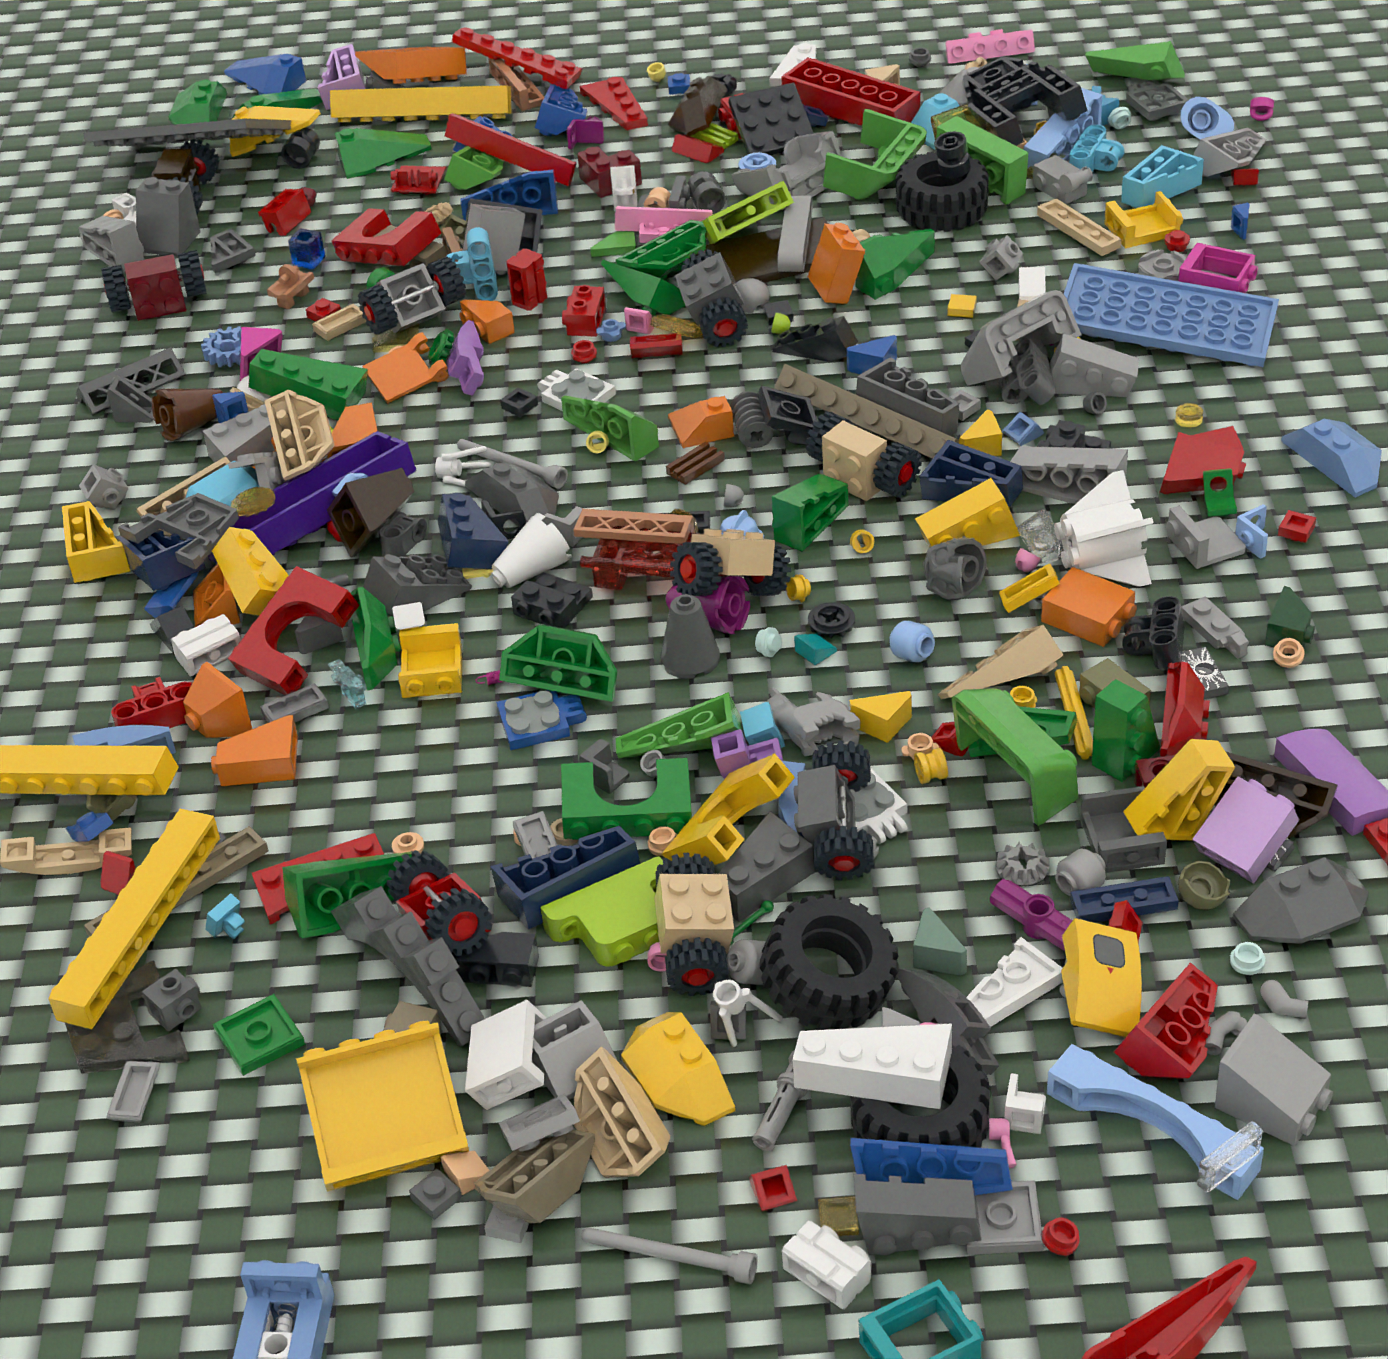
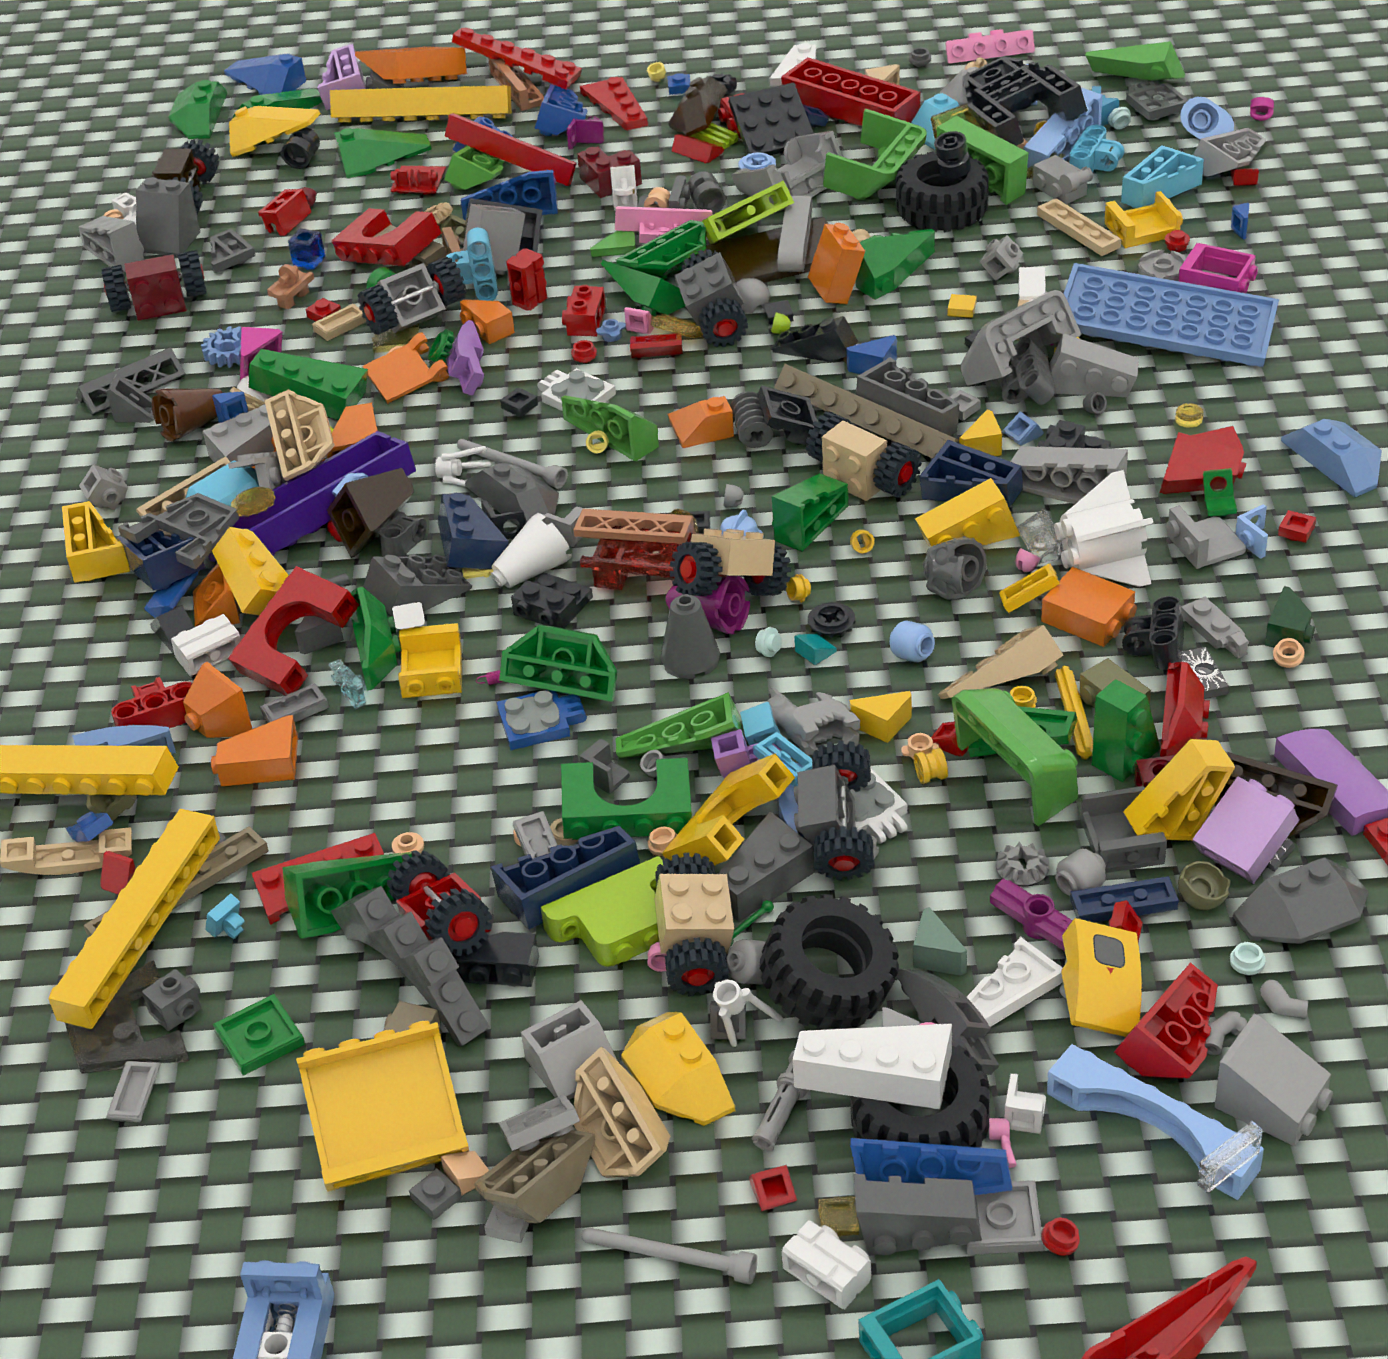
dark grey plate [83,119,291,147] -> none
white panel [465,1000,547,1110] -> none
reddish brown tile [666,442,725,485] -> none
none -> medium azure tile [753,732,812,786]

